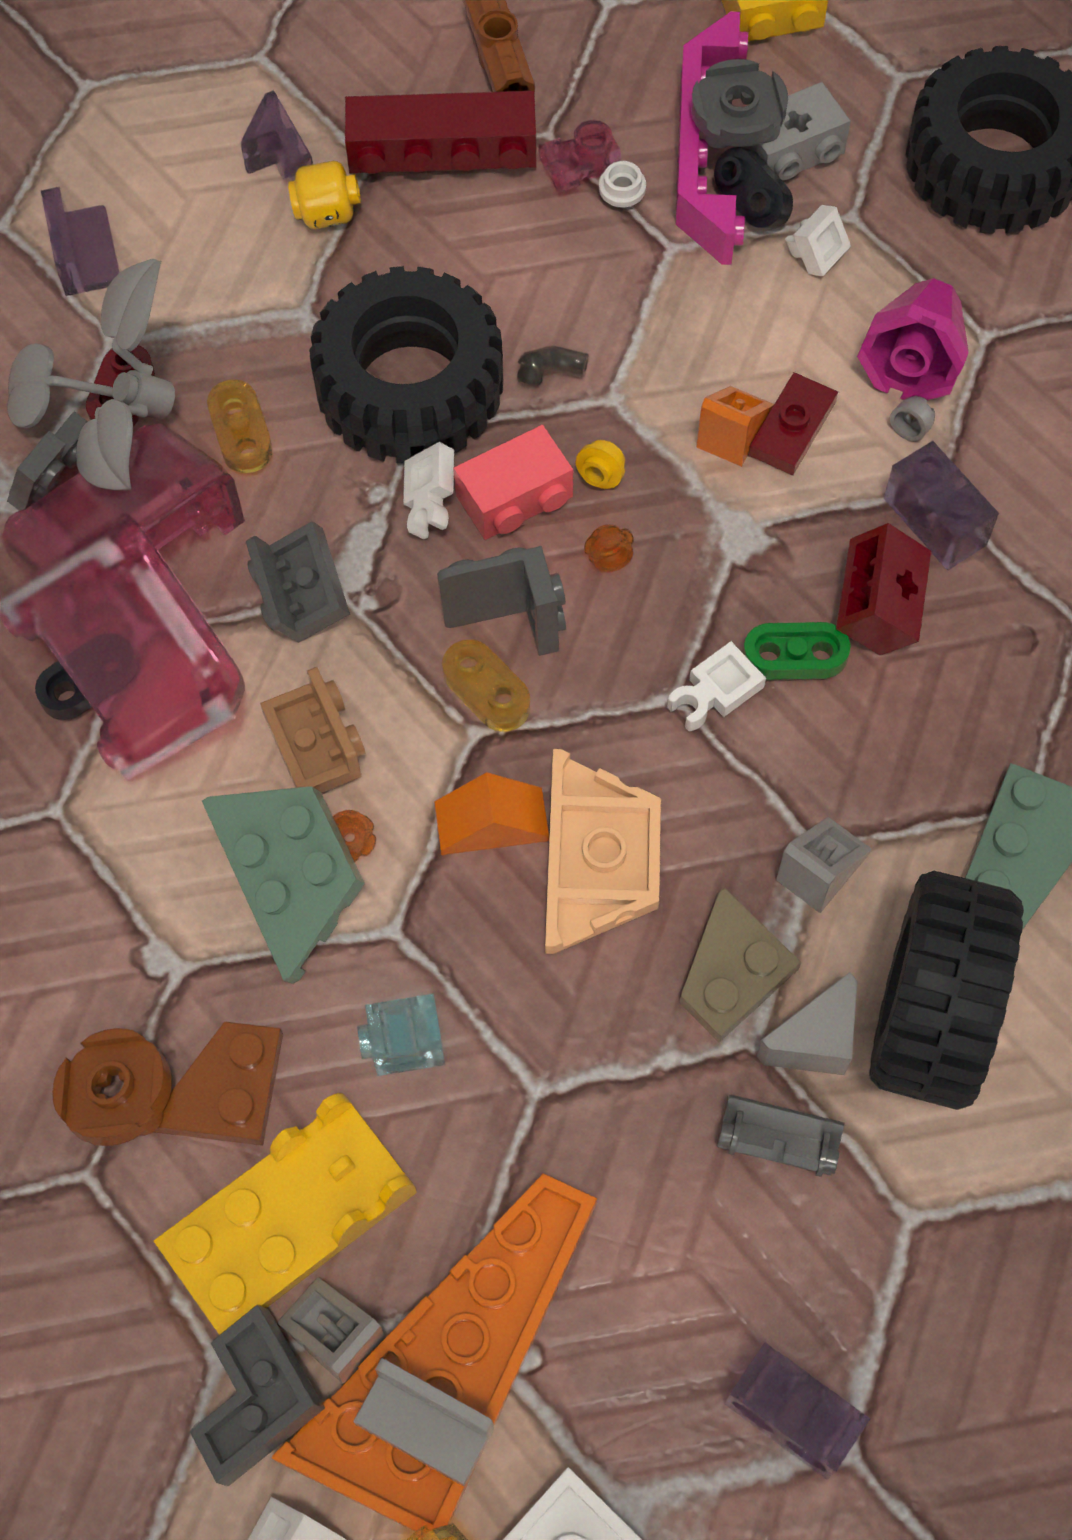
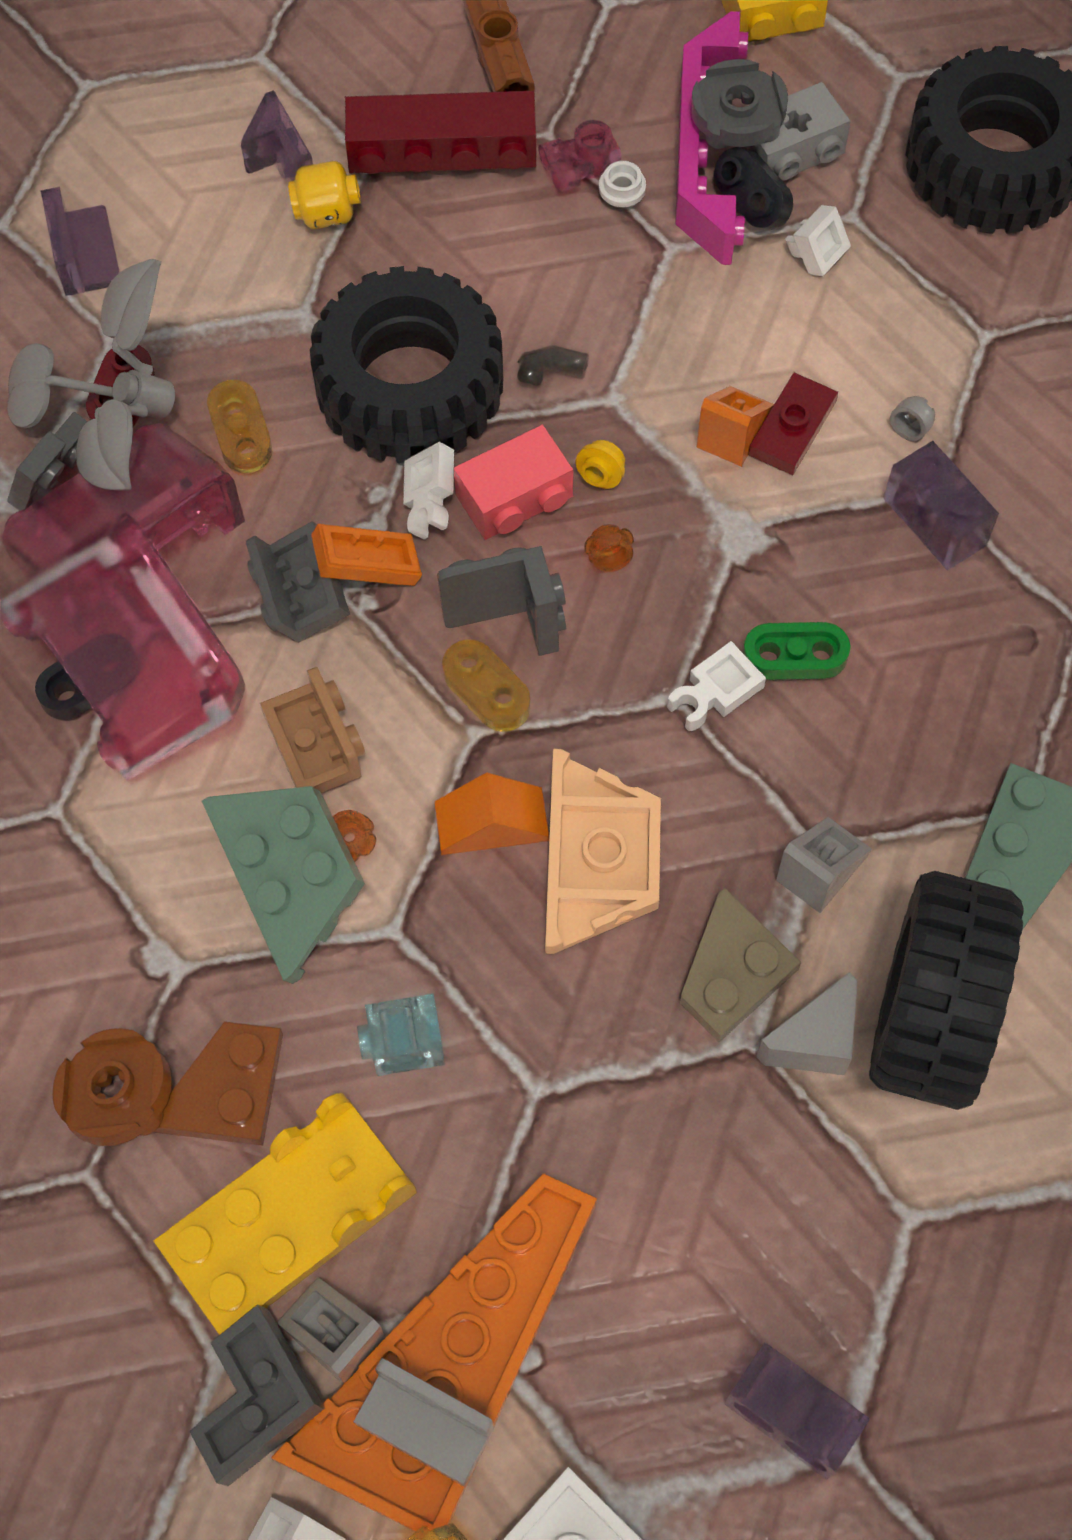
dark grey hinge [717,1094,845,1177] -> none
dark red brick [836,523,931,656] -> none
dark pink cone [857,278,969,400] -> none
none -> orange plate [311,524,422,586]

